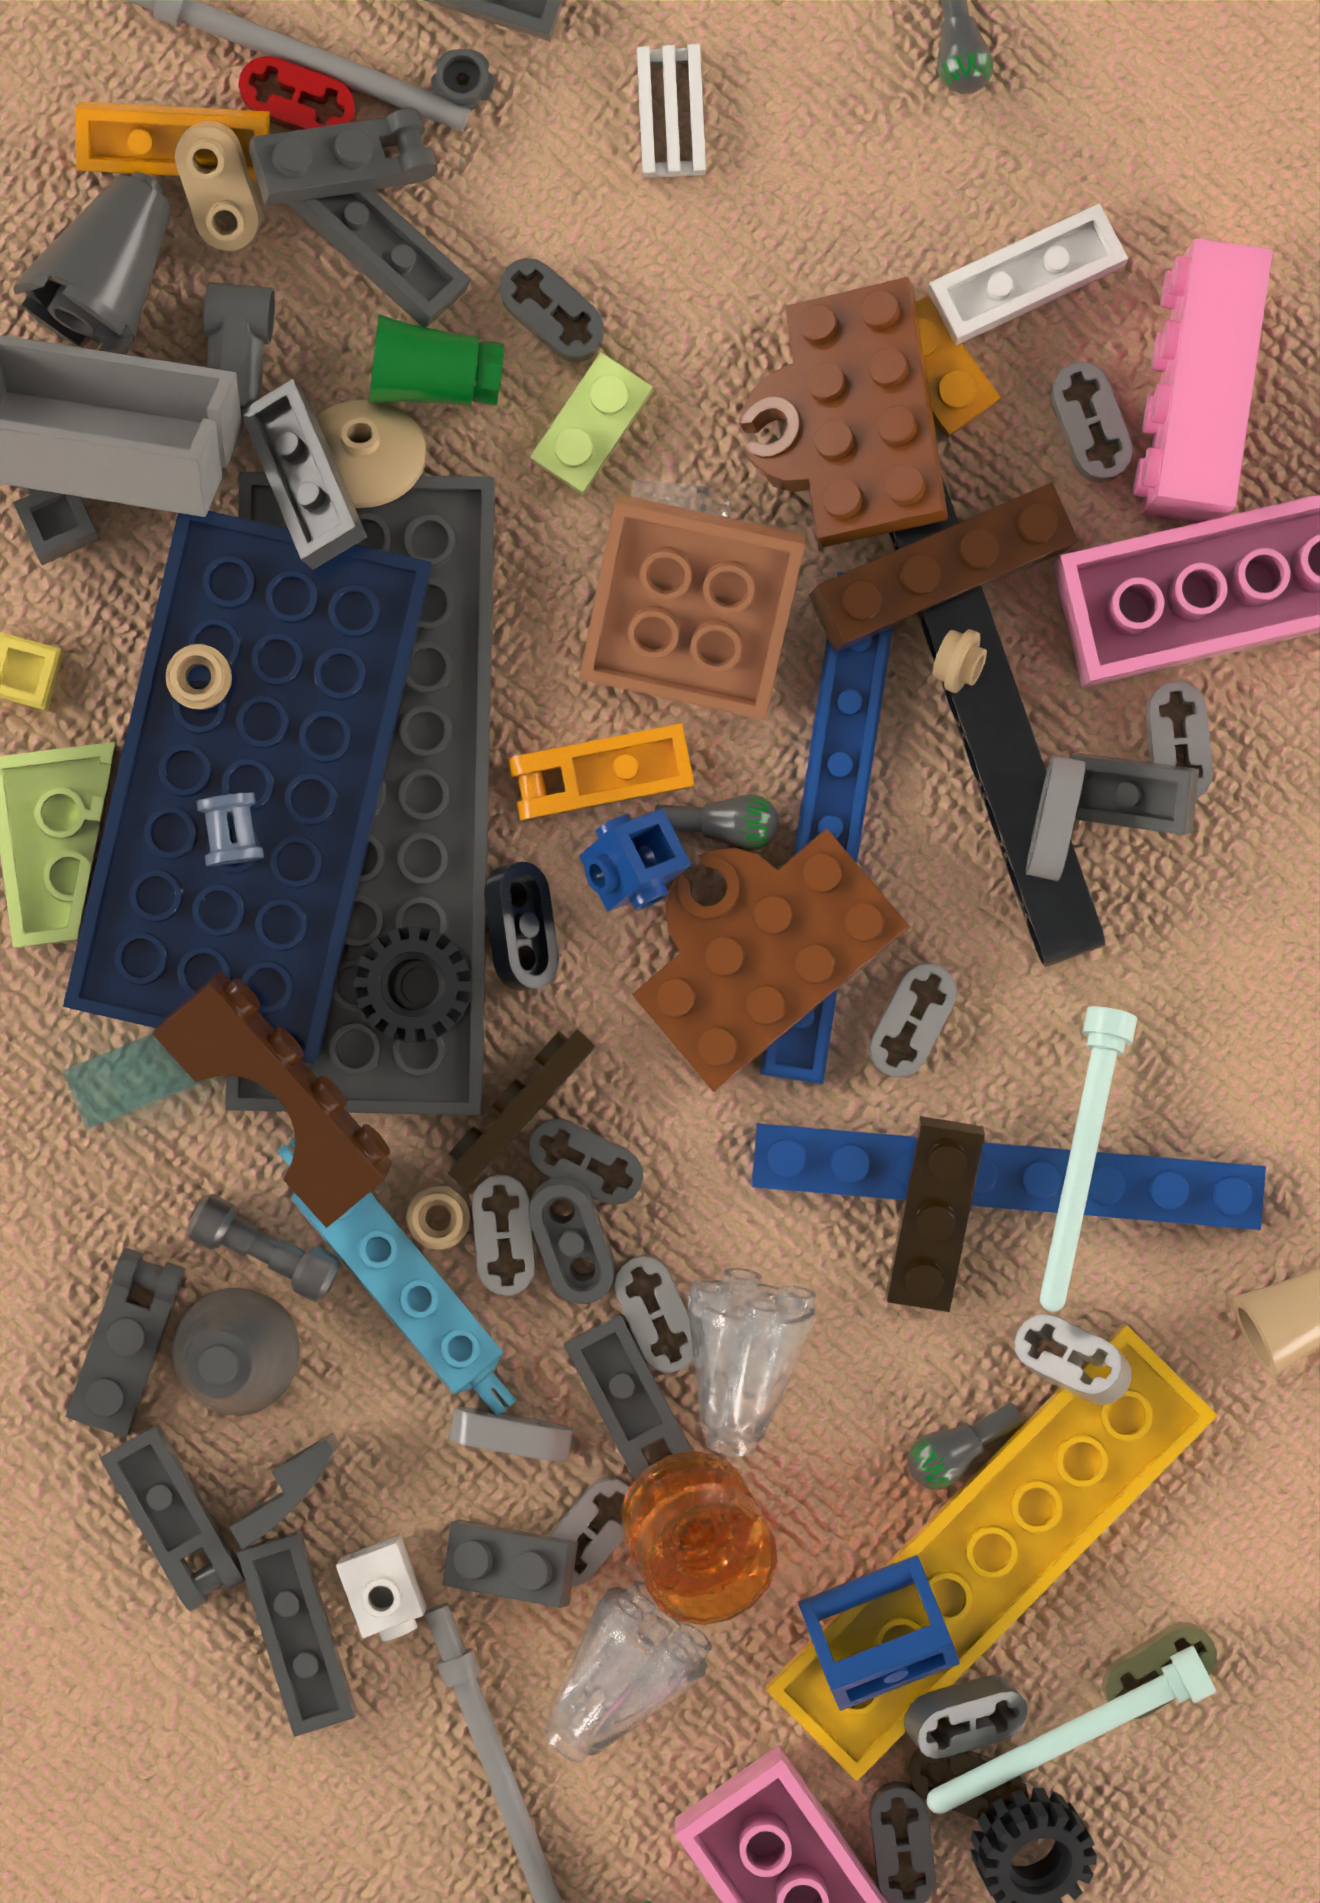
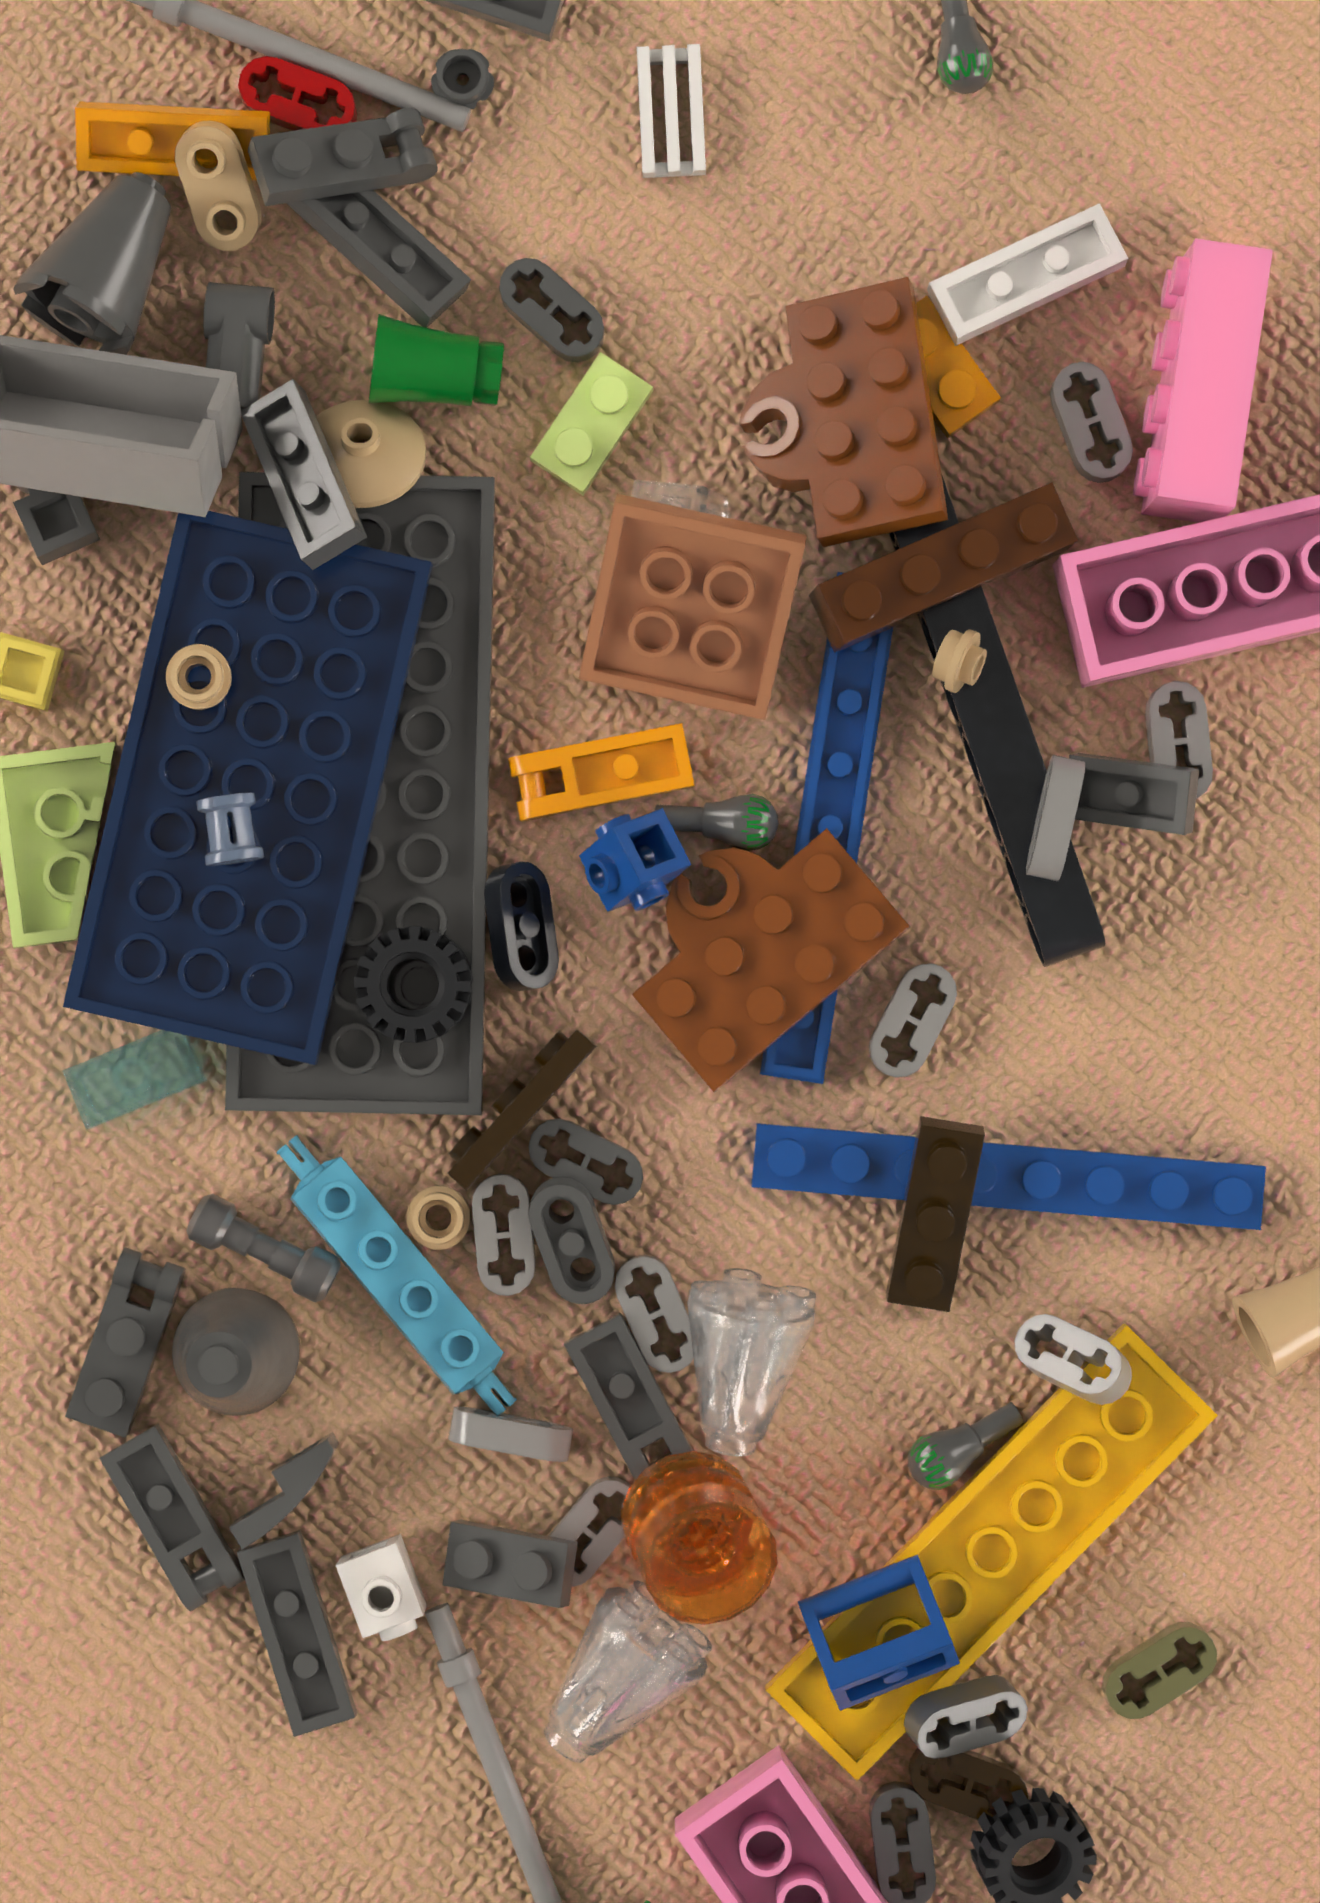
reddish brown arch [152,970,393,1228] -> none
light aqua piece [926,1645,1217,1814] -> none
light aqua piece [1040,1006,1138,1312] -> none

